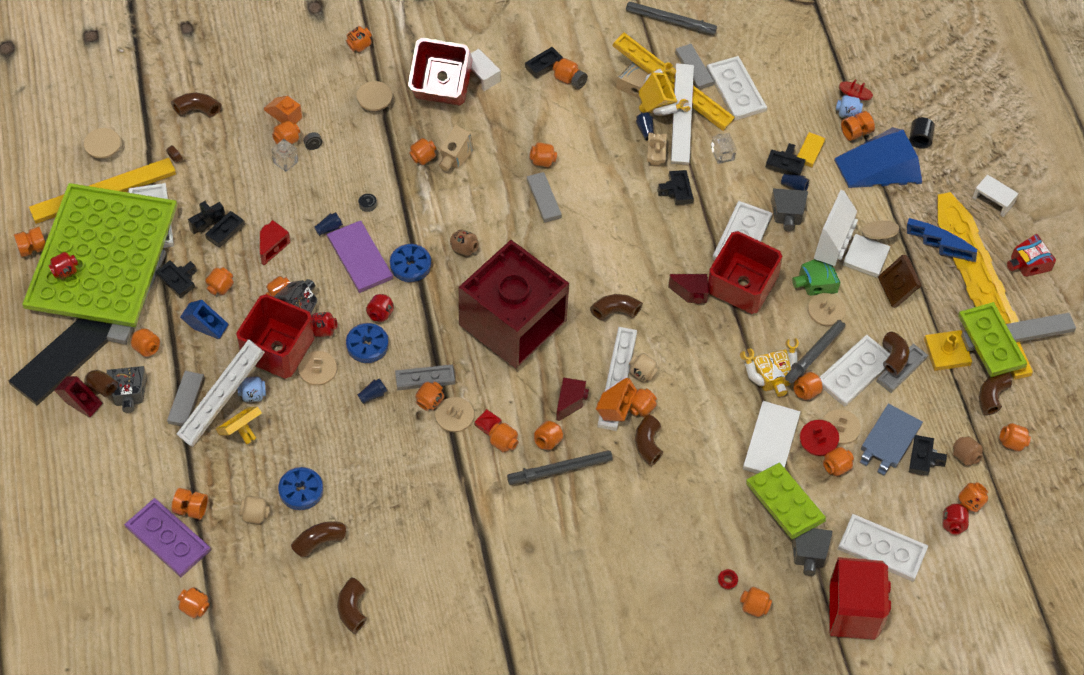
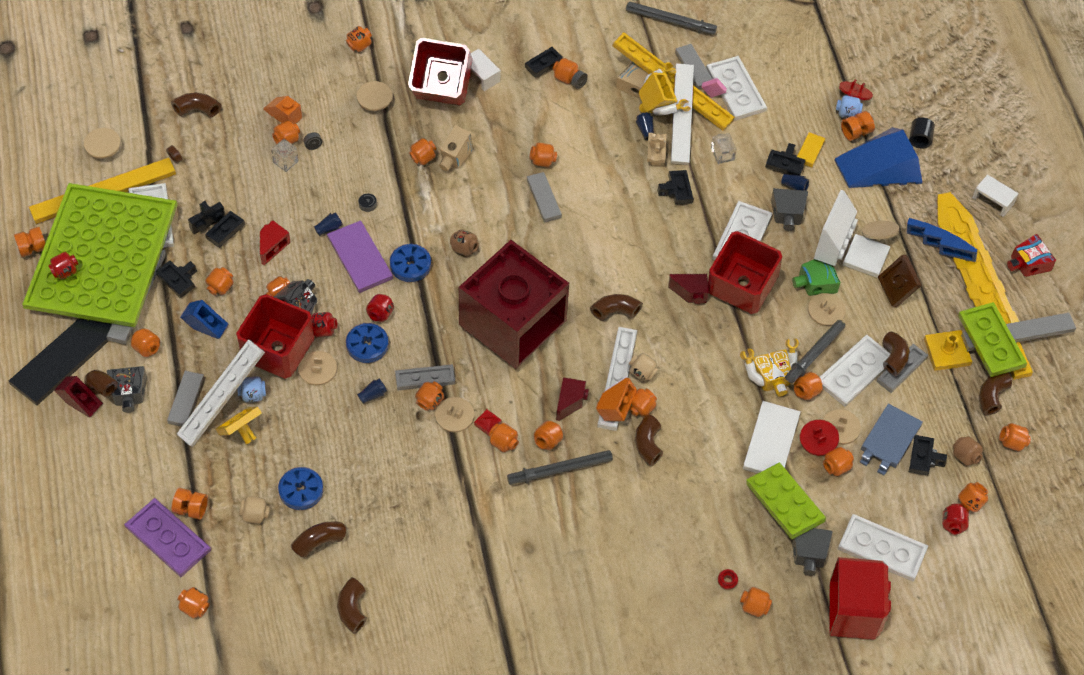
none -> bright pink tile [702,78,727,98]

